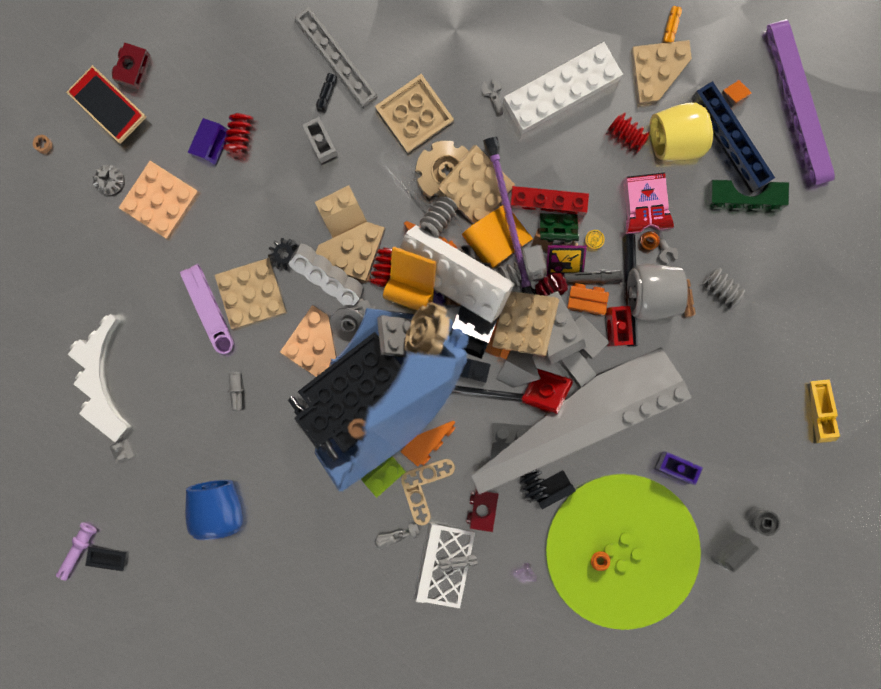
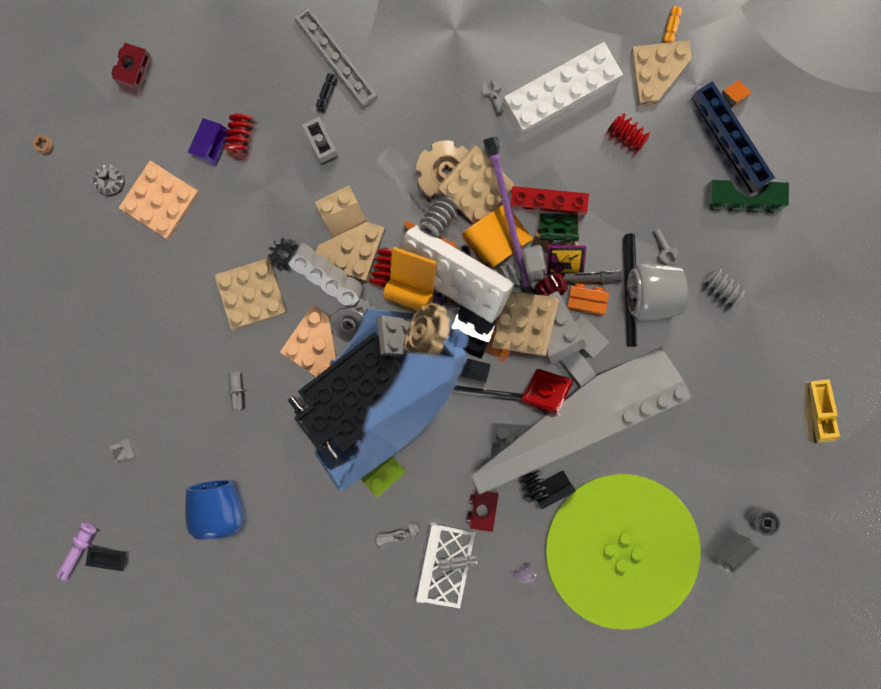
black slope [66,65,146,144] -> none
white arch [67,314,132,442] -> none
lavender piece [180,264,234,354] -> none
medium nougat tile [348,419,366,440] -> none
tan plate [375,74,454,153] -> none
orange slope [400,421,456,467] -> none
tan beam [401,459,455,526] -> none
light grey slope [497,351,540,387] -> none
yellow tile [585,230,605,250] -> none
orange plate [591,551,610,571] -> none
red brick [606,306,633,346] -> none
piece [623,172,674,234] -> none
orange plate [640,231,660,250] -> none
light yellow piece [649,102,713,160] -> none
dark purple brick [656,451,703,485] -> none
medium nougat axle [684,279,696,317] -> none
medium lavender beam [767,19,835,186] -> none

